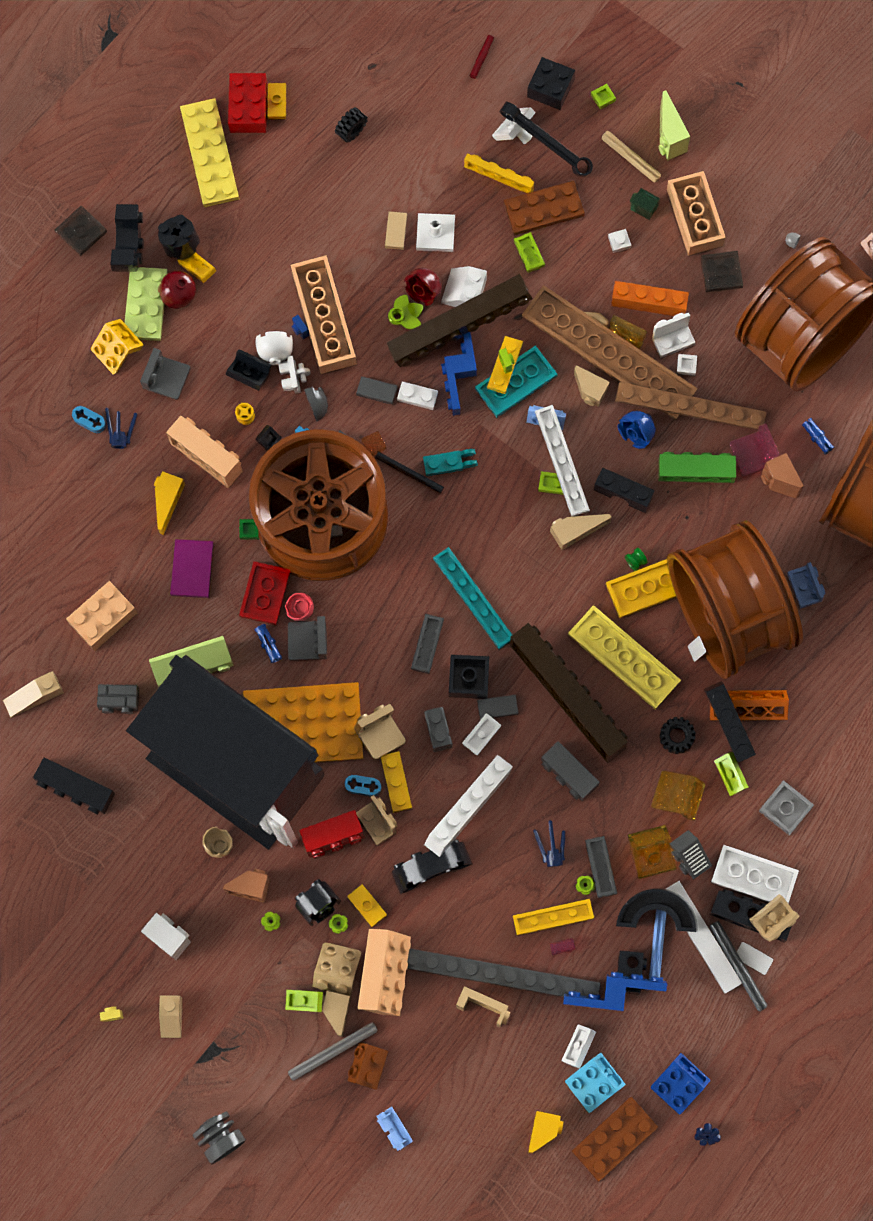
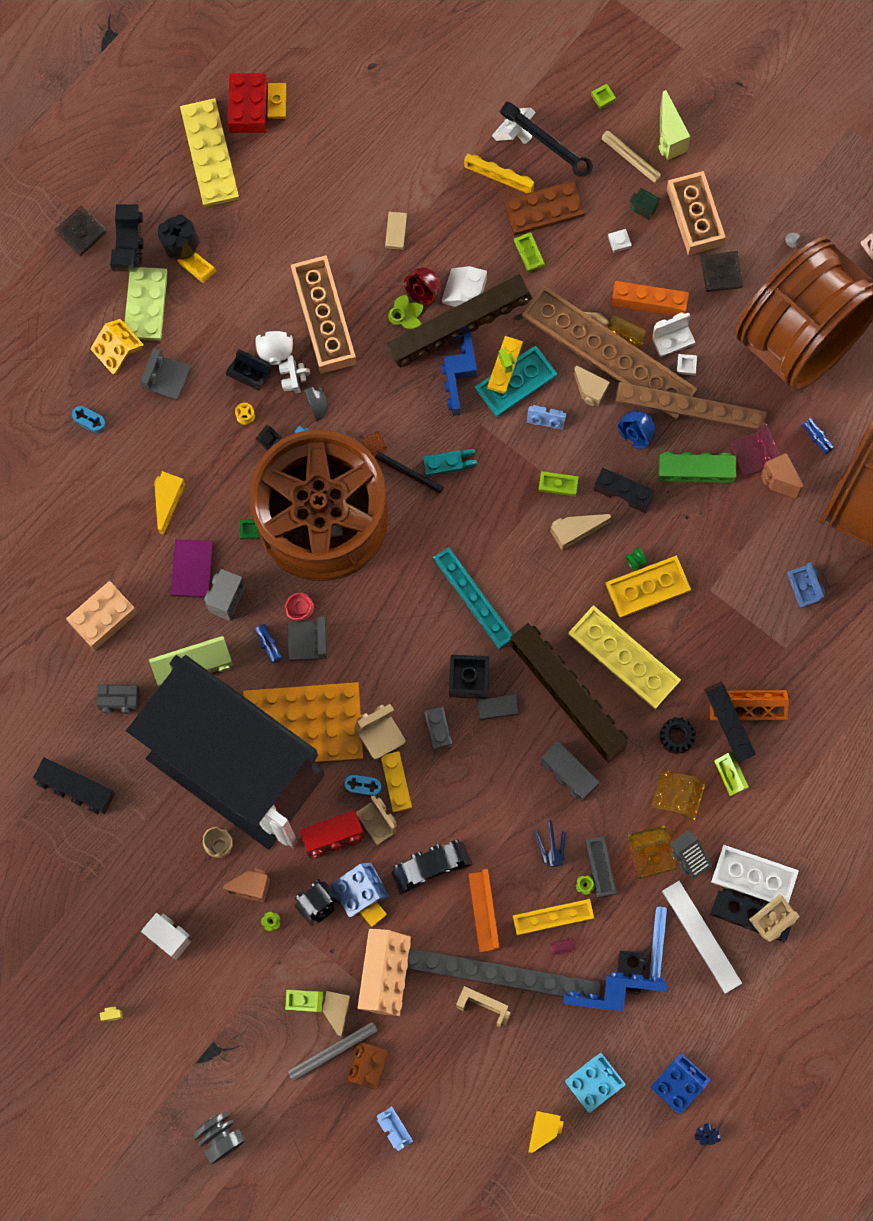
tan slope [3,671,64,718] -> none
dark blue plant [105,408,137,449] -> none
dark red cylinder [158,271,196,309] -> none
tan slope [159,996,182,1038] -> none
light nougat brick [166,416,243,488] -> none
red plate [239,561,291,625] -> none
blue plate [291,315,309,339] -> none
tan bracket [312,943,361,996] -> none
lime plate [329,914,348,934] -> none
black tyre [335,107,368,143] -> none
dark grey tile [356,376,398,405] -> none
white plate [397,381,438,410] -> none
dark grey plate [411,614,444,674] -> none
white tile [416,213,455,252] -> none
white brick [424,755,513,857] -> none
white plate [462,713,502,755] -> none
dark red piece [469,35,494,79] -> none
black brick [527,57,575,110] -> none
white tile [535,405,590,517] -> none
white plate [562,1024,596,1069] -> none
dark orange plate [572,1097,658,1182] -> none
black brick [616,888,698,932] -> none
dark orange wheel [667,520,803,679] -> none
white sticker [688,636,706,662] -> none
dark grey axle [710,921,768,1011] -> none
white sticker [737,942,773,975] -> none
light grey tile [759,780,814,836] -> none
none -> light grey brick [204,569,246,621]
none -> medium blue bracket [331,862,390,917]
none -> orange fence [468,869,499,953]

